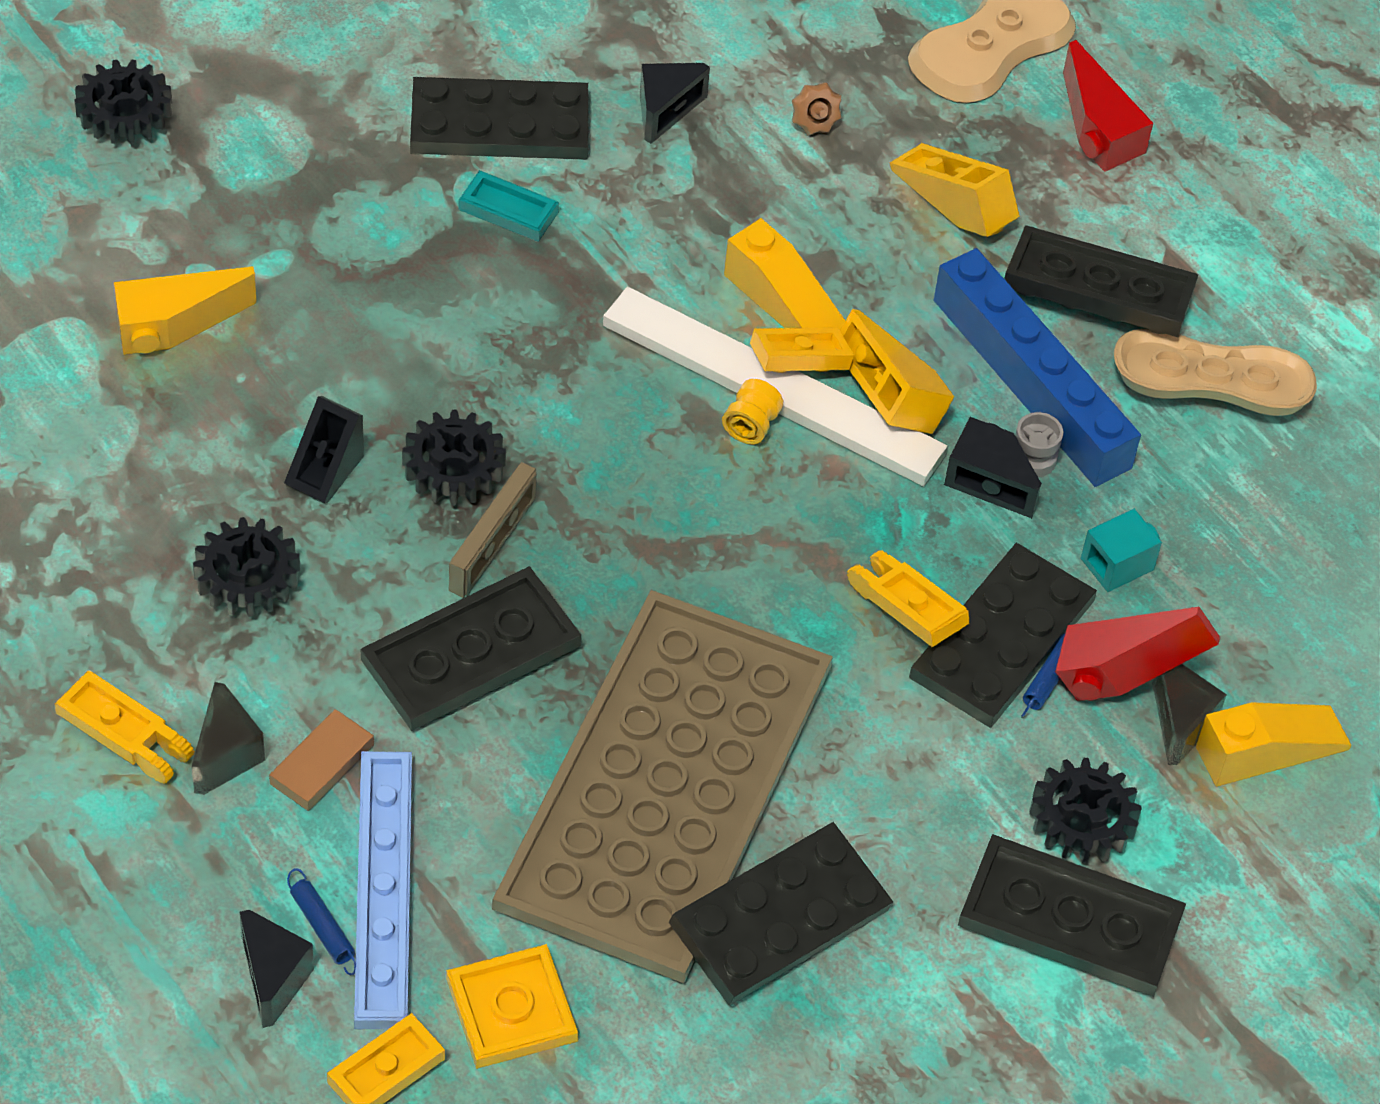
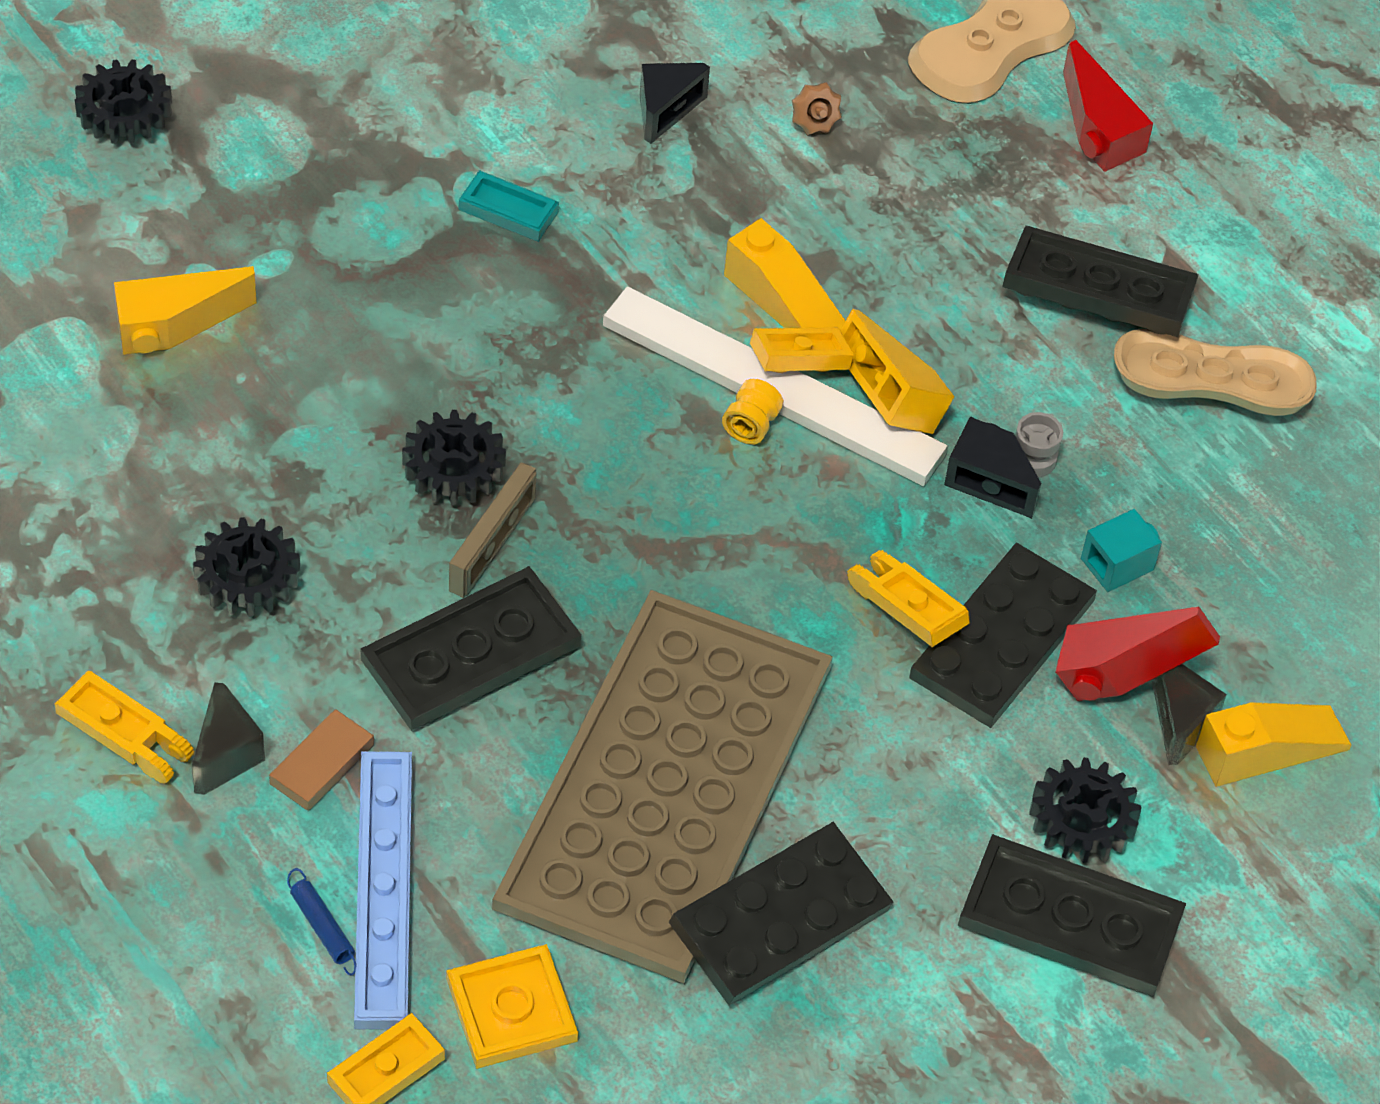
black slope [239,910,314,1028] -> none
black slope [284,396,364,503] -> none
pearl dark grey plate [410,77,588,160] -> none
yellow slope [889,143,1020,237] -> none
blue brick [933,248,1141,487] -> none
blue piece [1021,634,1065,717] -> none

